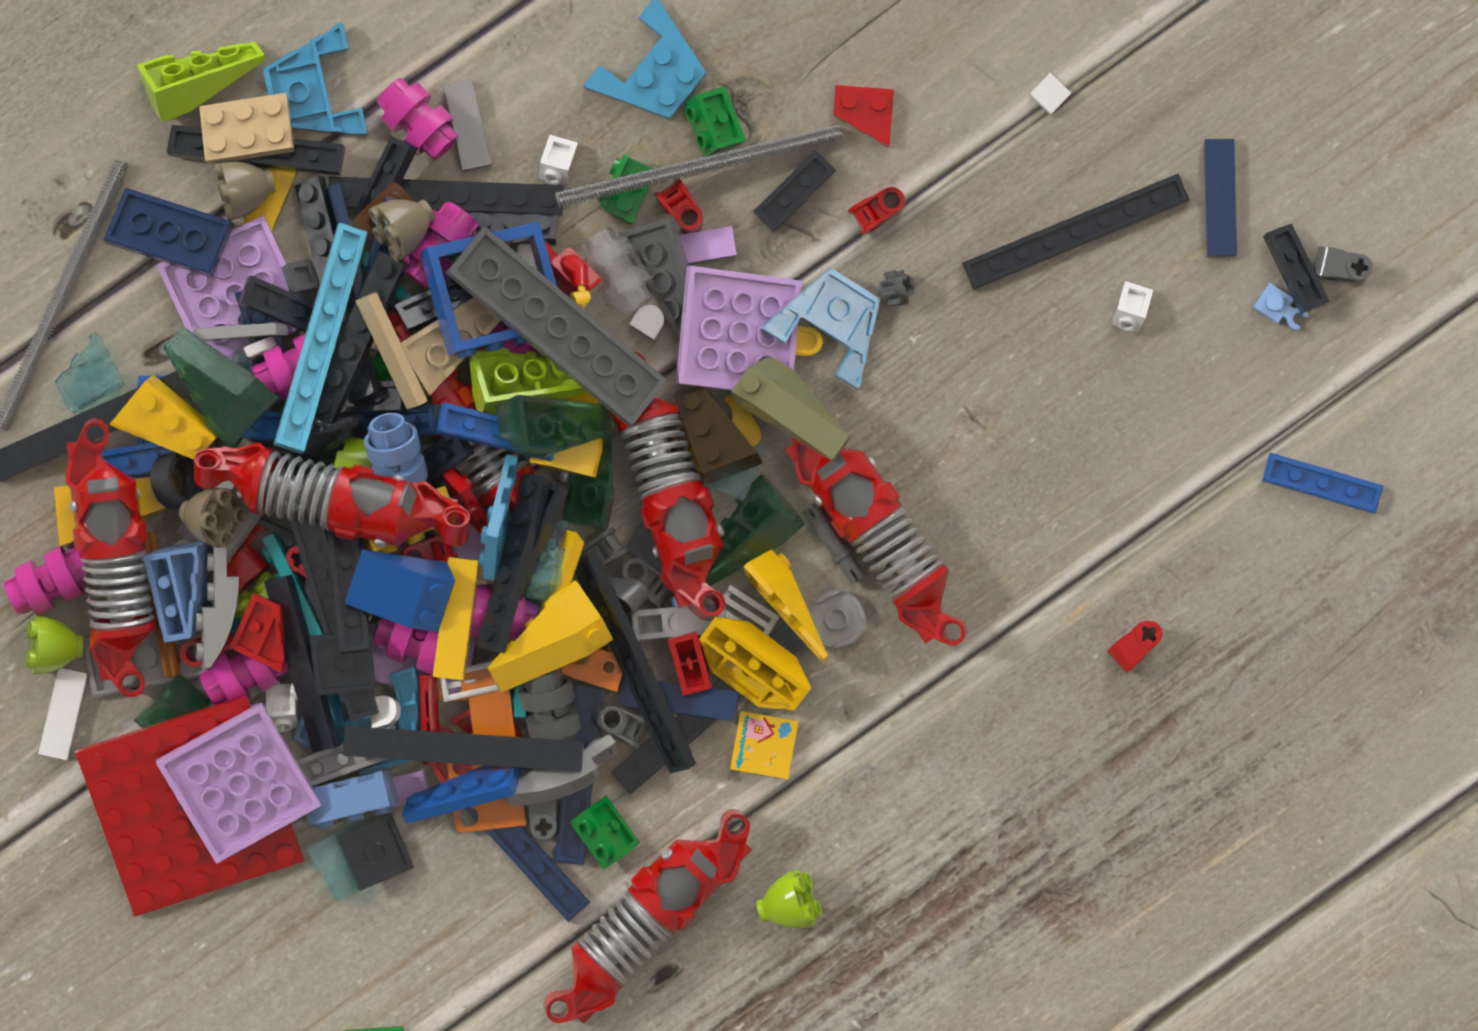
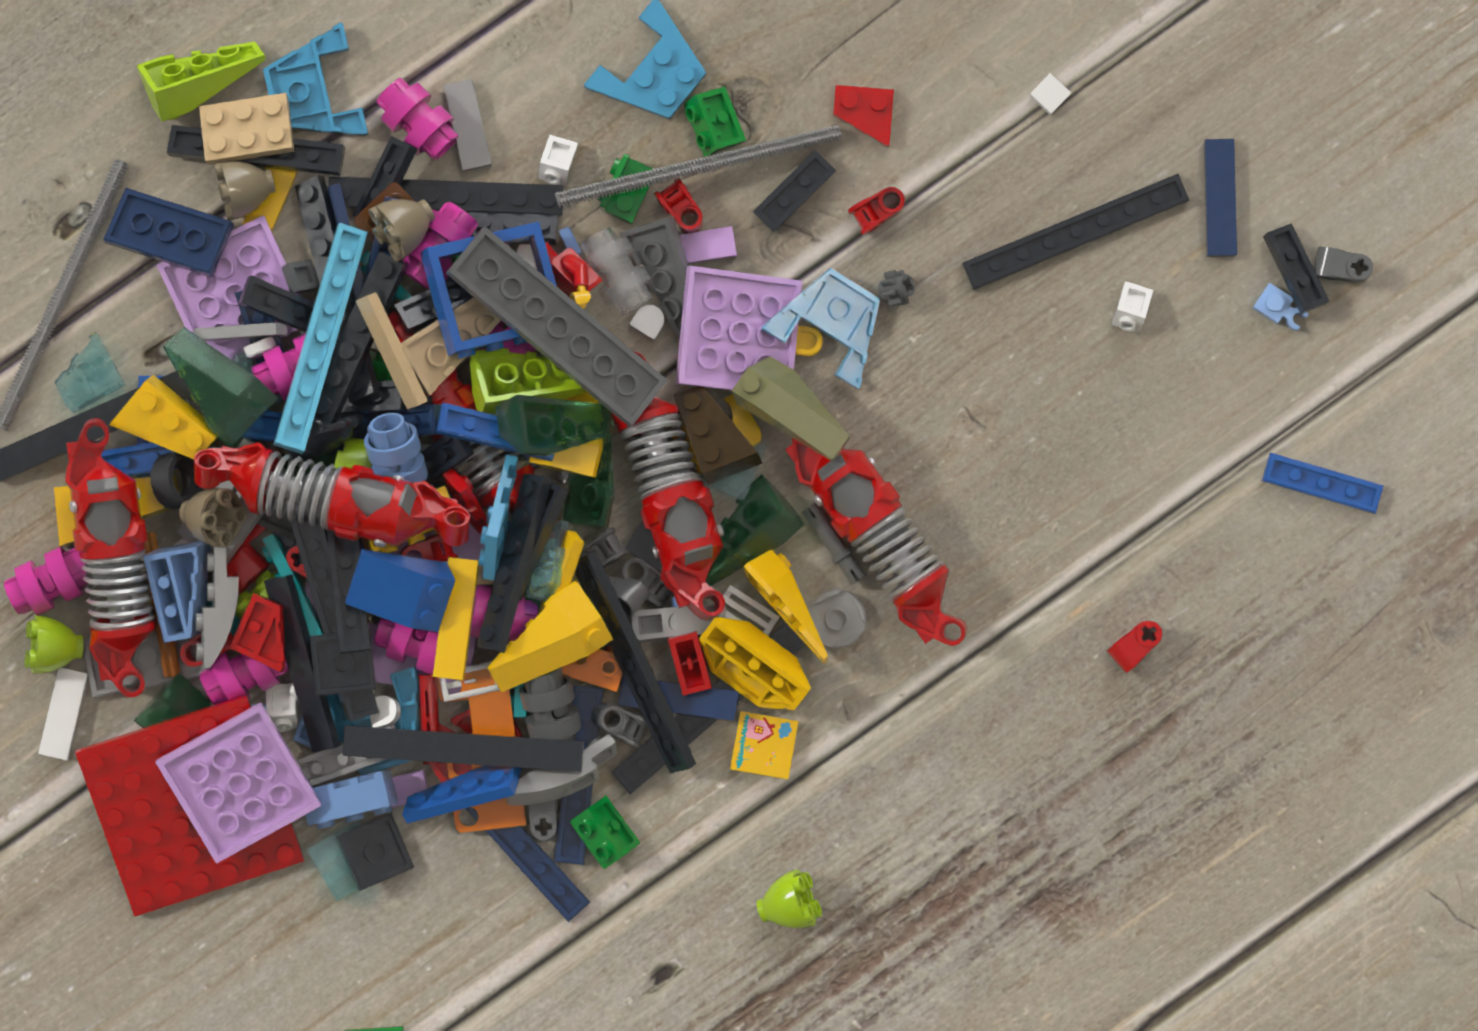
piece [543,809,752,1024] -> none
none -> medium blue tile [559,227,582,257]

